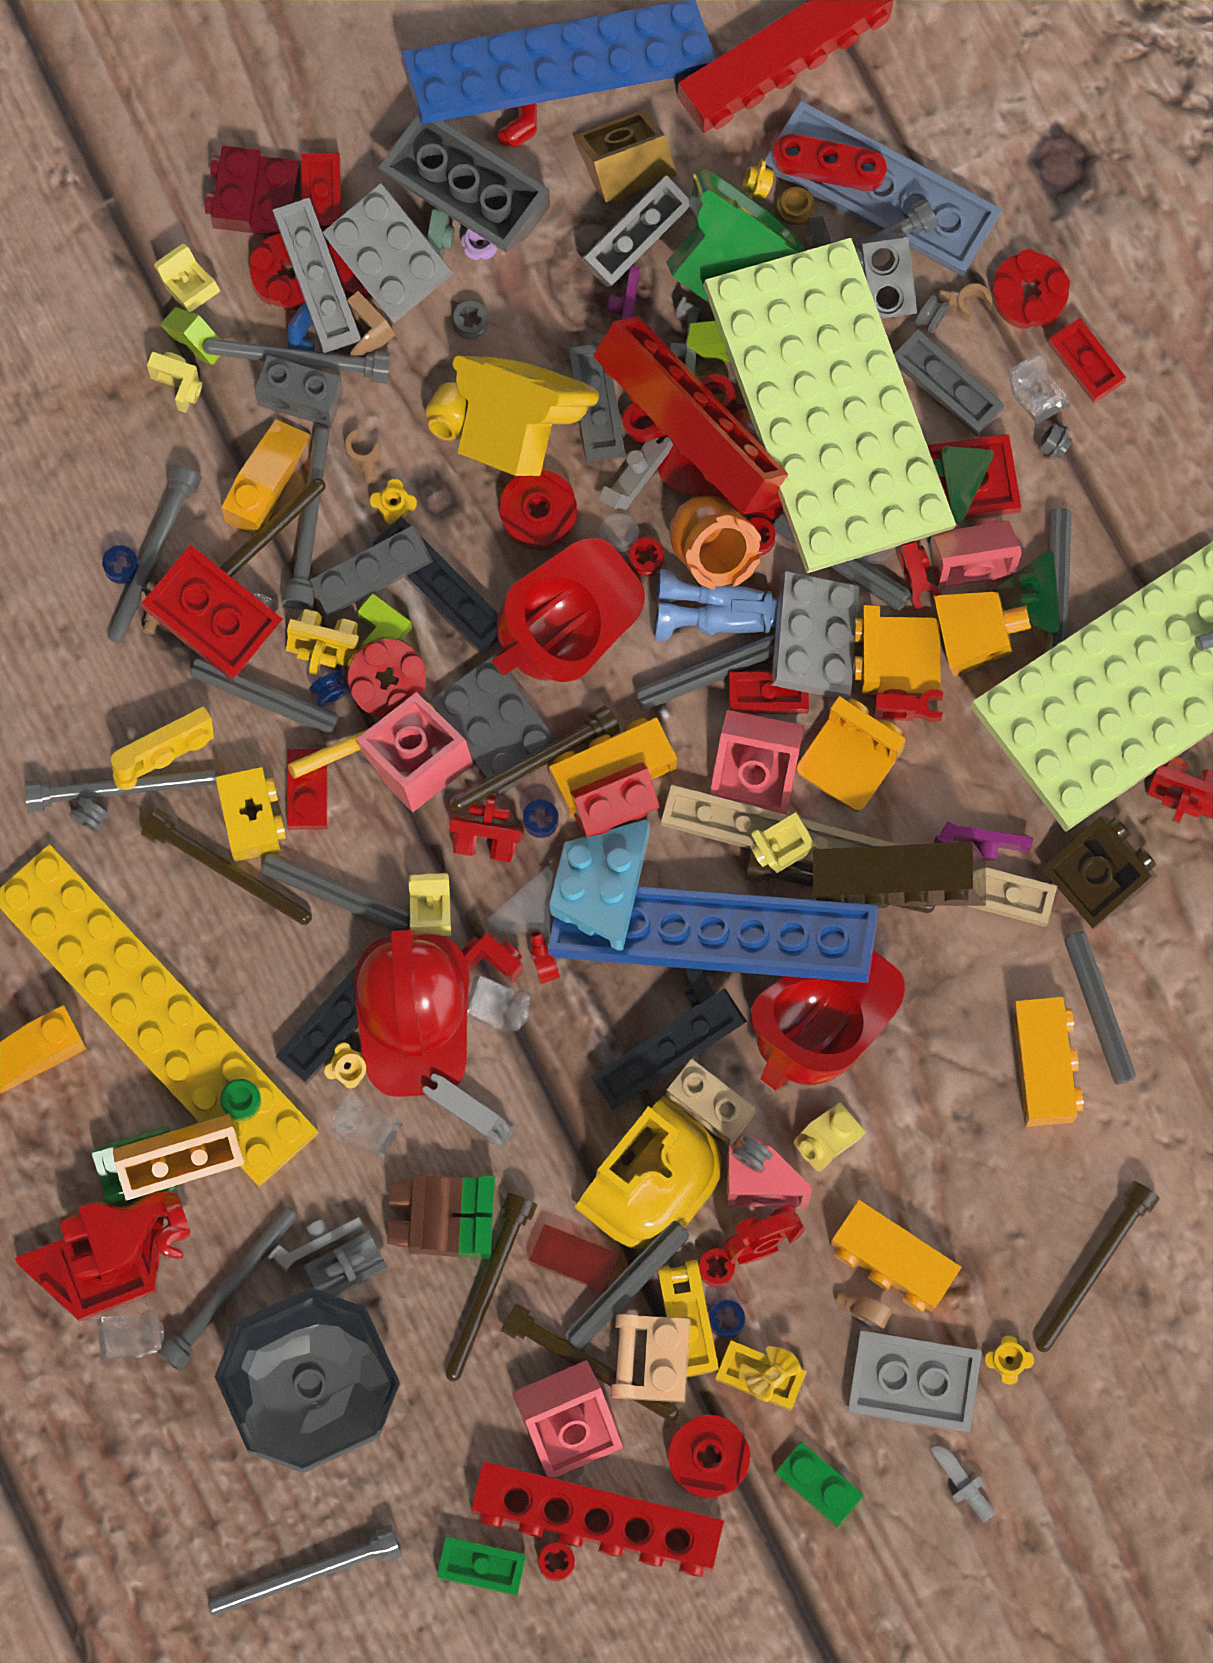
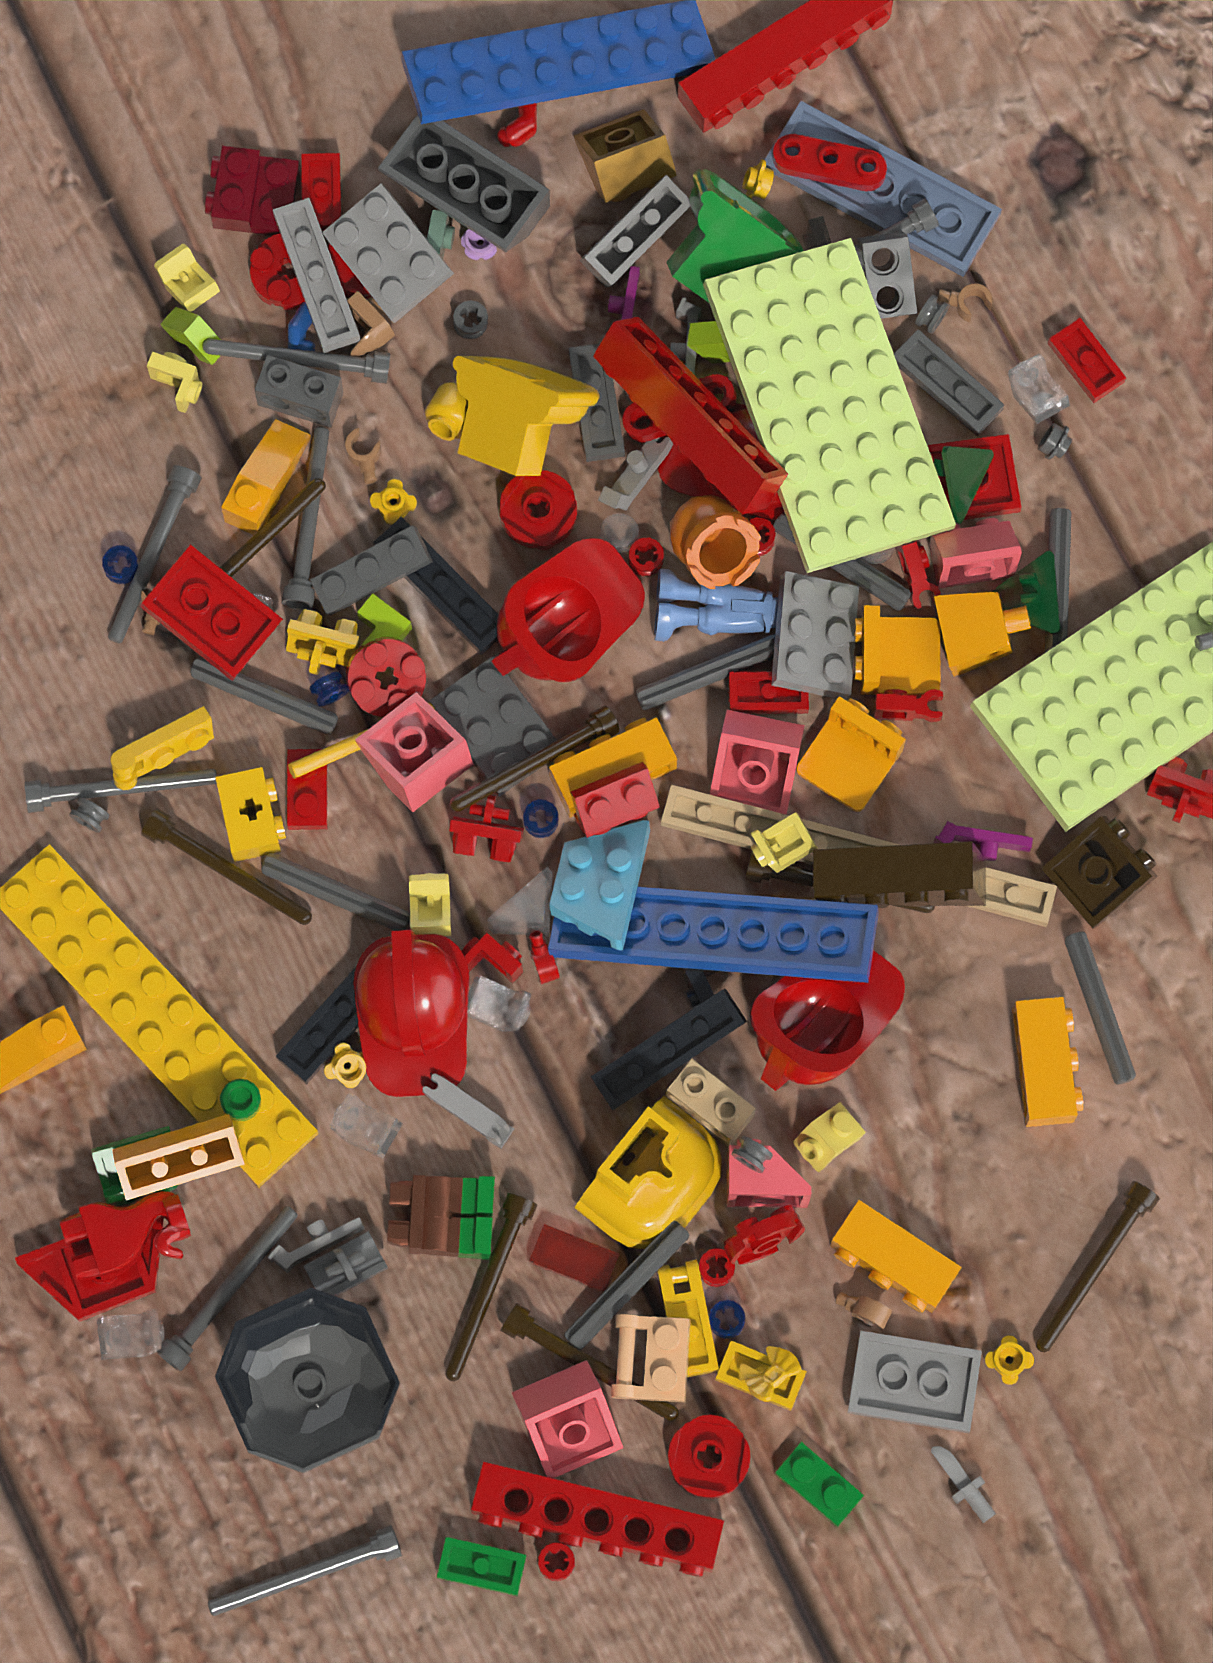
pearl gold plate [777,187,815,225] -> none
red plate [992,249,1070,329] -> none

